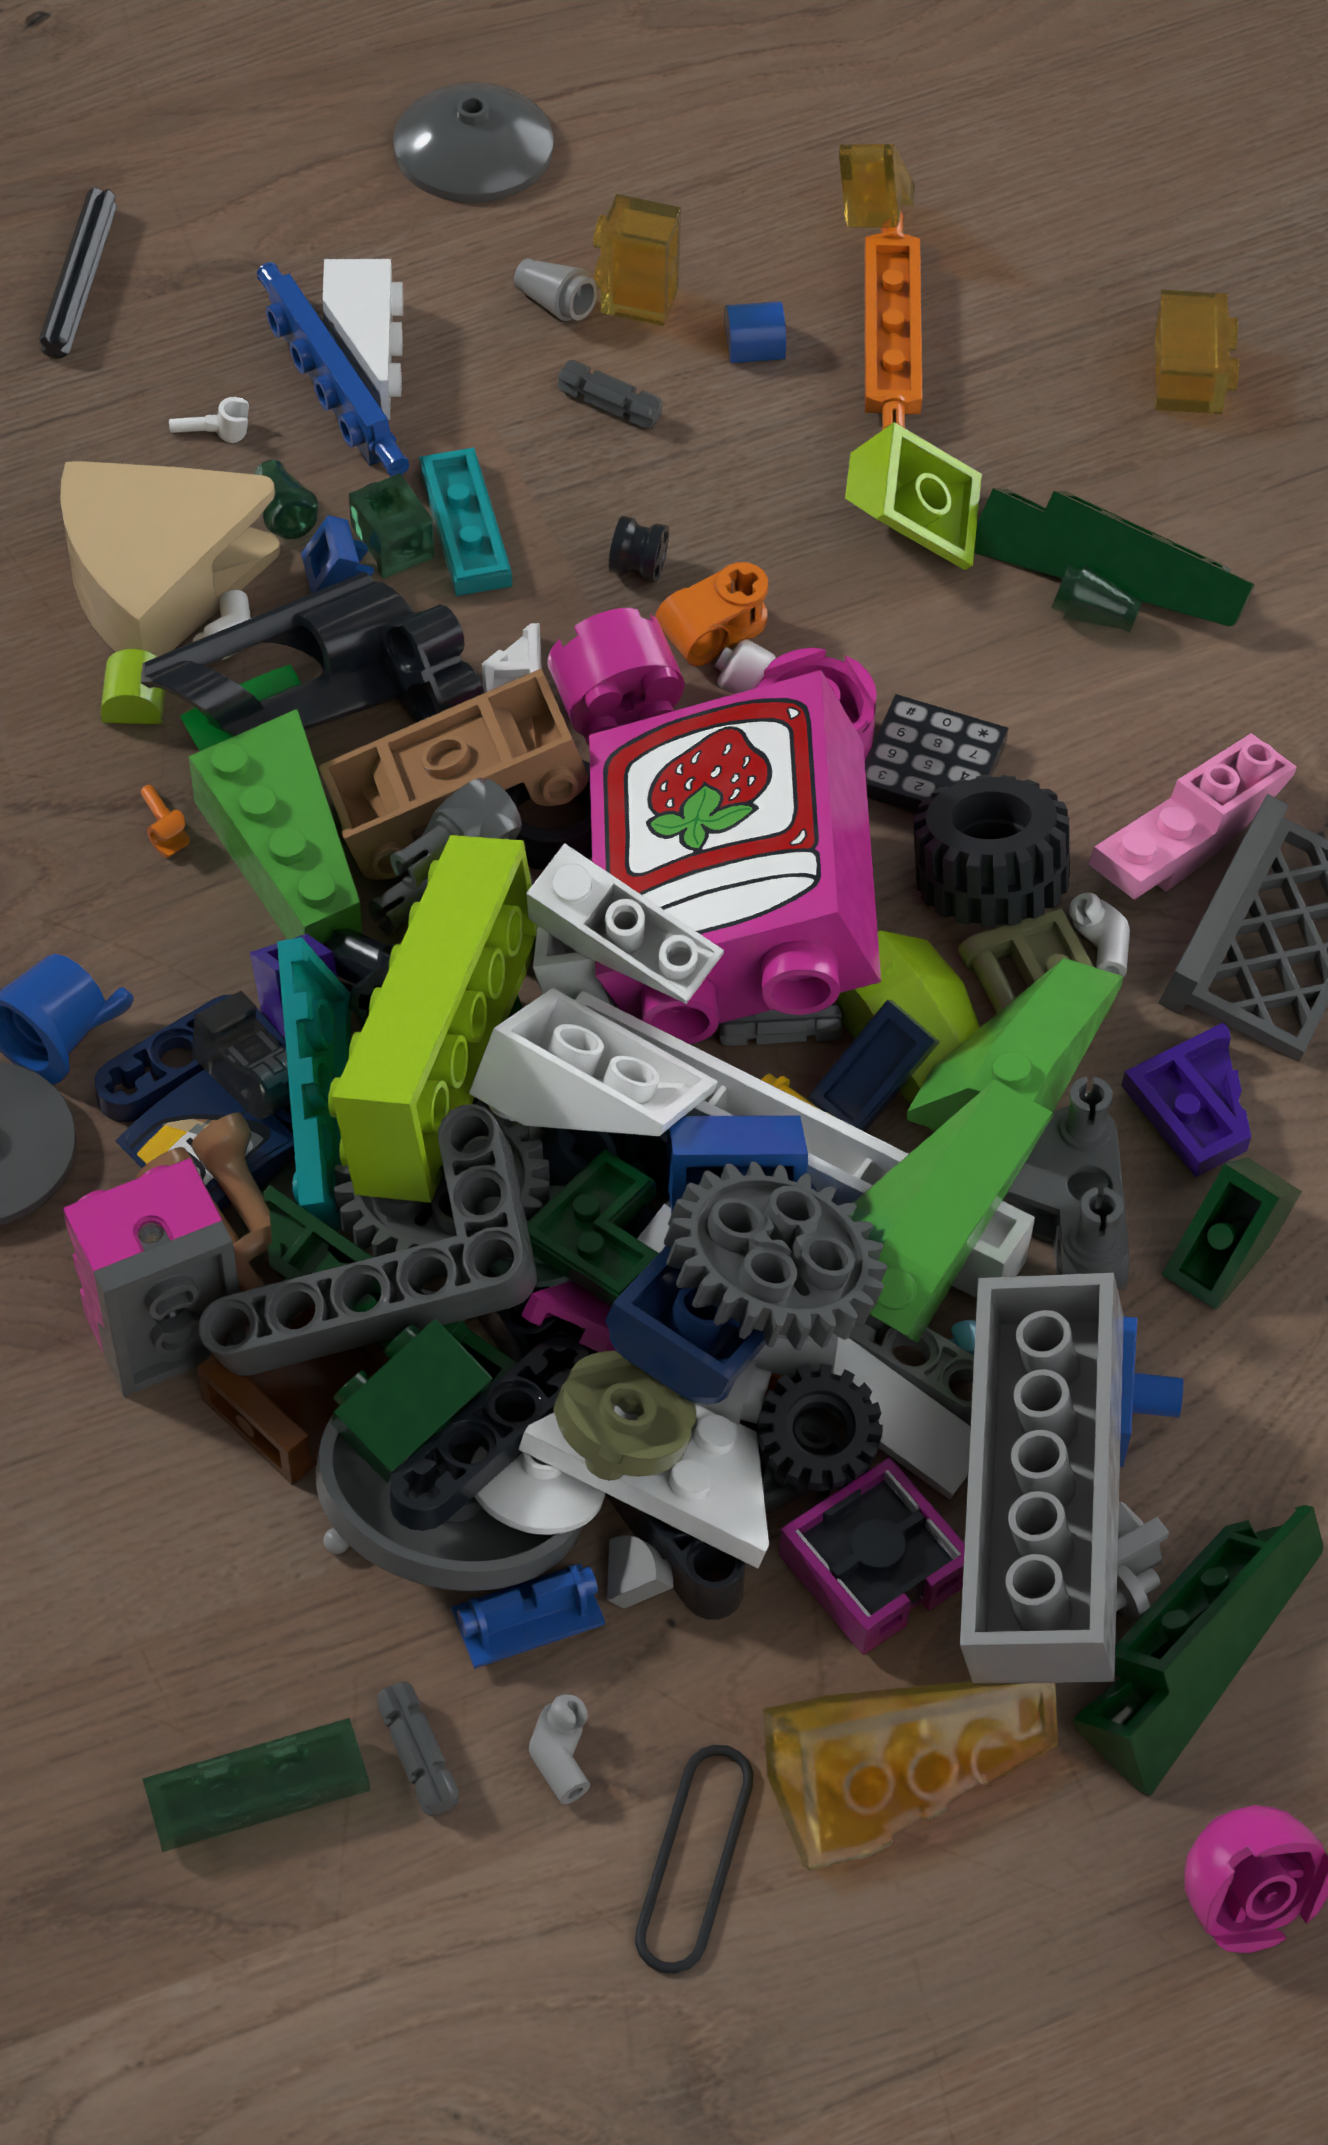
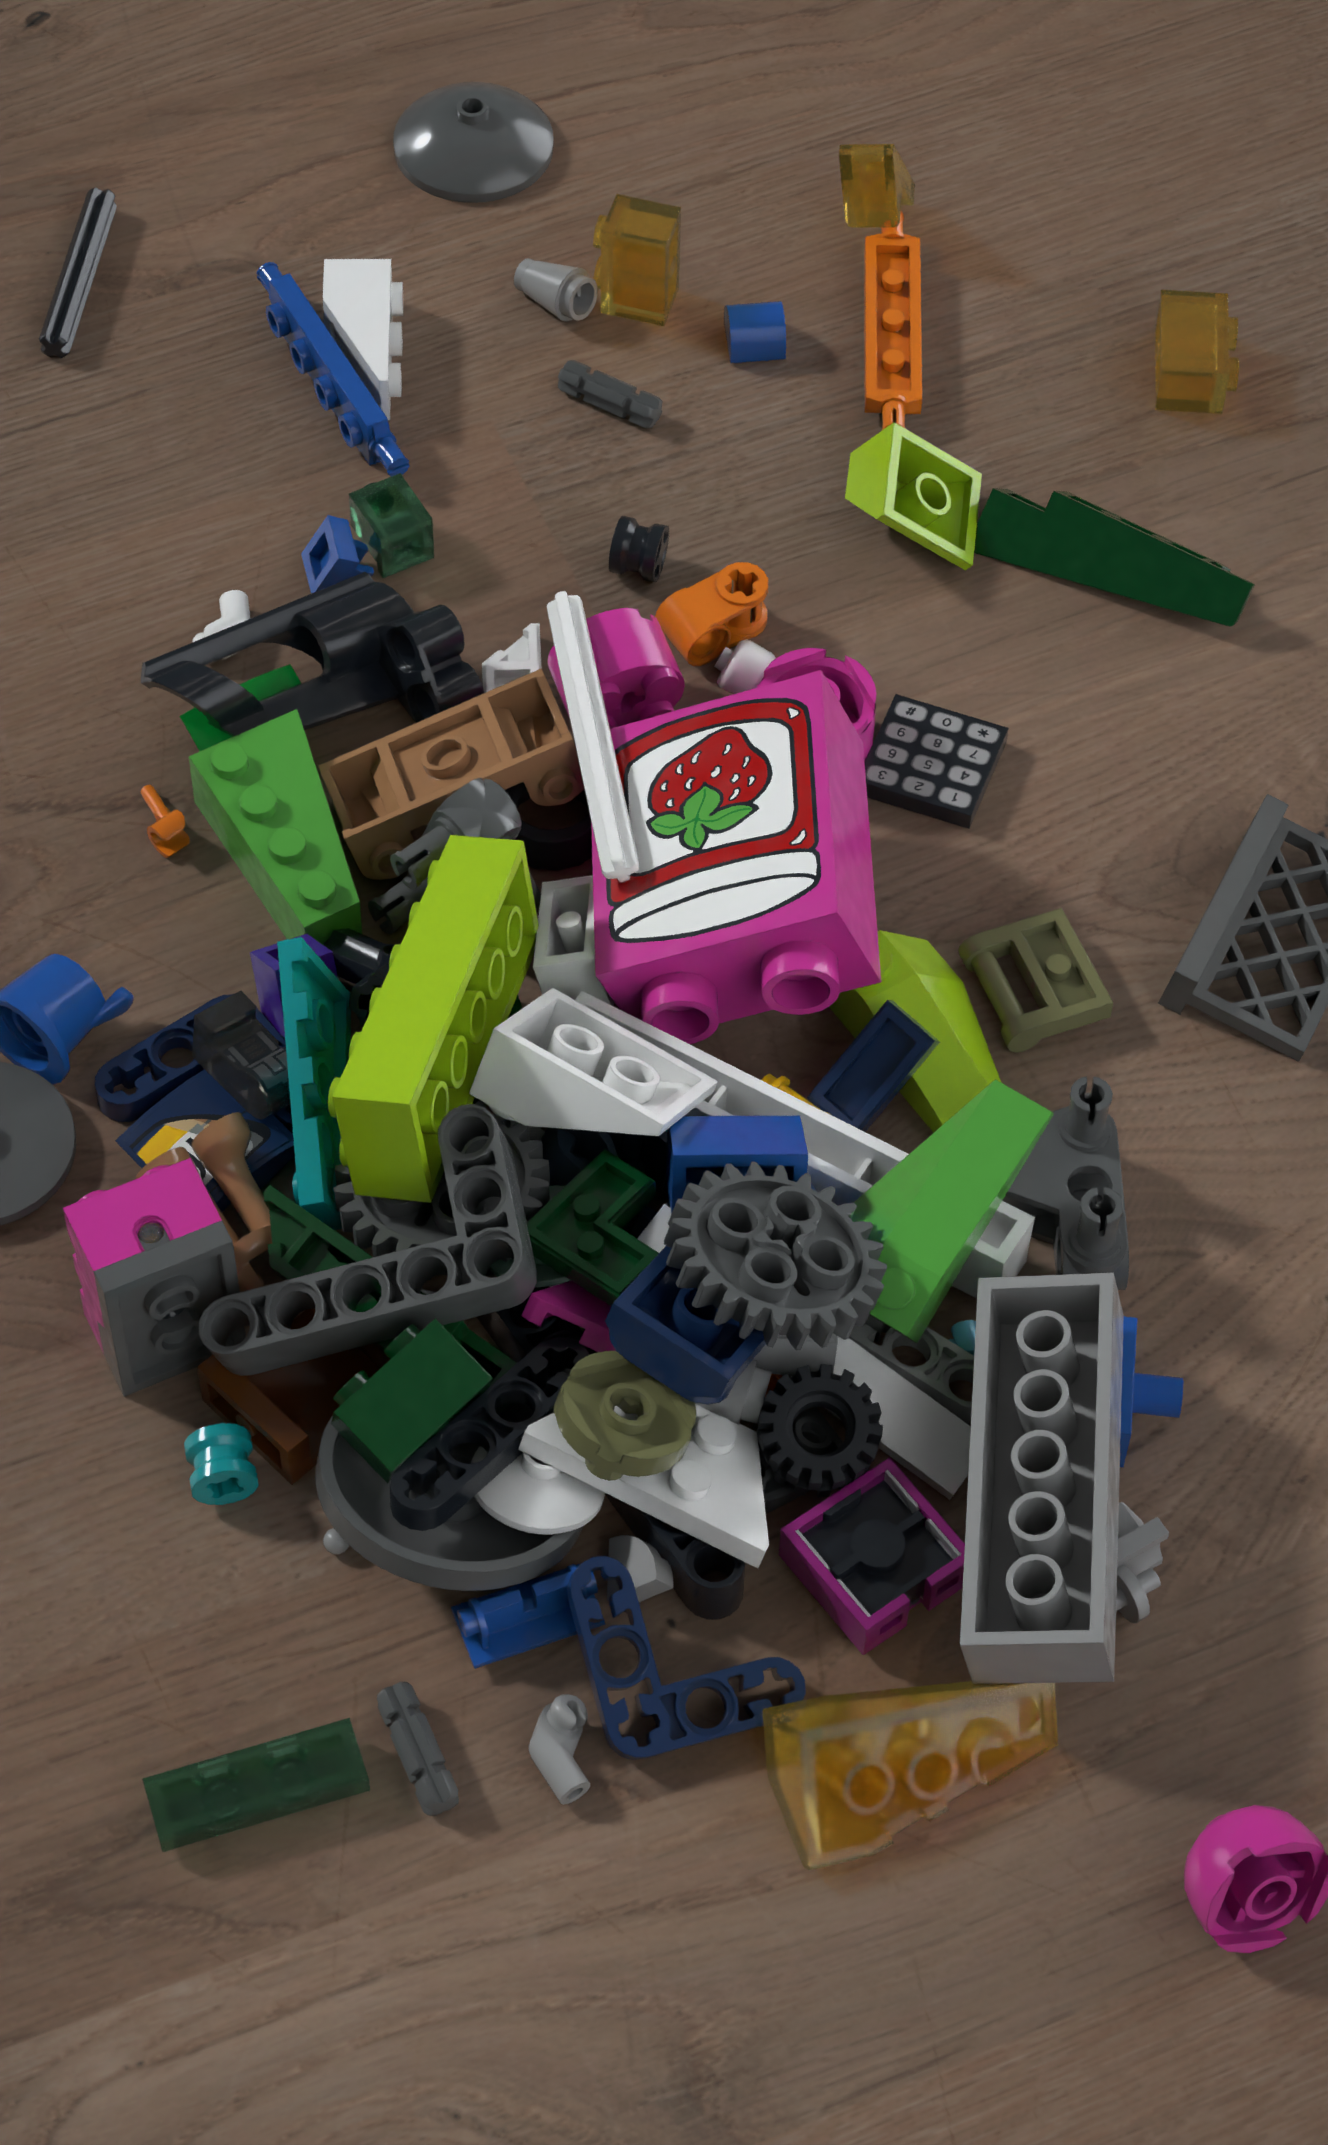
tan piece [60,461,280,657] -> none
lime brick [100,649,166,724] -> none
white hand [169,397,249,443] -> none
clear green cone [254,460,318,539] -> none
teal tile [418,447,512,596] -> none
white slope [527,843,724,1004] -> none
black piece [635,1745,754,1974] -> none
dark grey axle [718,1003,843,1046] -> none
bright green wedge [907,958,1123,1160] -> none
black tyre [913,775,1070,927] -> none
clear green cone [1051,564,1143,633] -> none
white arm [1069,892,1130,977] -> none
dark green wedge [1073,1505,1323,1795] -> none
bright pink slope [1088,733,1297,900] -> none
dark purple wing [1121,1022,1252,1177] -> none
dark green slope [1161,1157,1302,1309] -> none
none -> teal wheel [184,1423,259,1505]
none -> white axle [547,591,639,883]
none -> dark blue beam [567,1556,806,1760]

